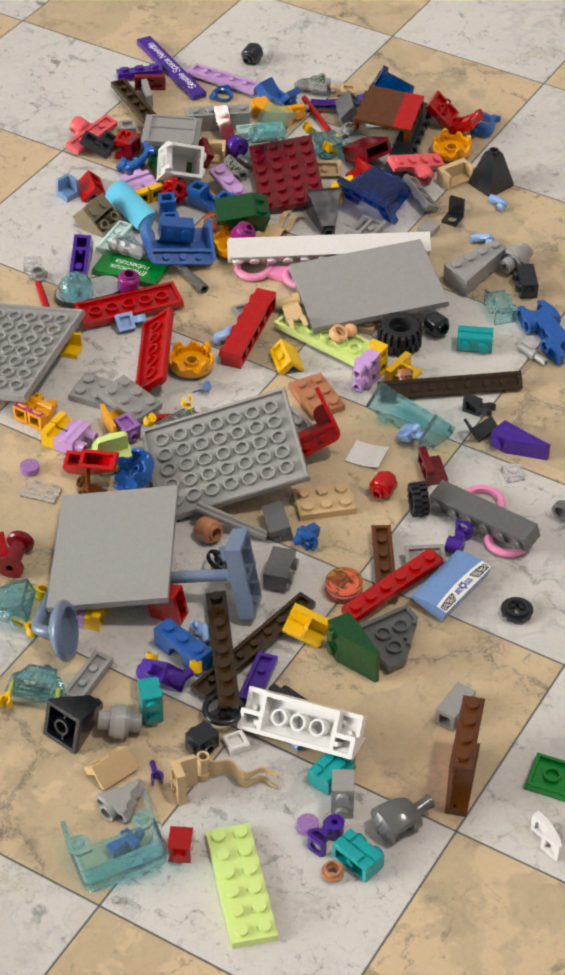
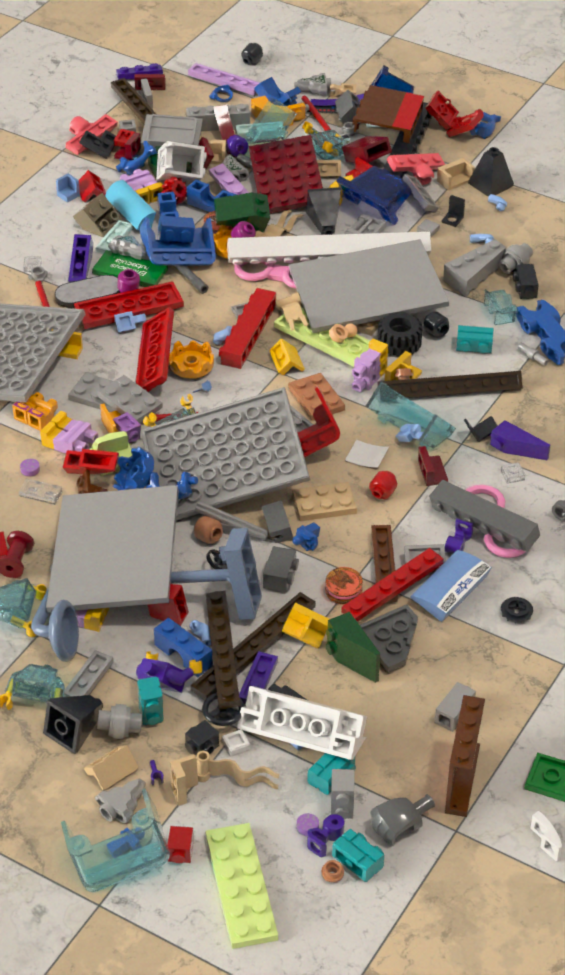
clear light blue cylinder [59,271,93,304] -> none
dark purple tile [137,36,206,101] -> none
black tyre [407,481,430,517] -> none
light orange plate [432,128,471,162] -> none
black plate [462,393,496,417] -> none
none -> blue animal [146,472,198,500]

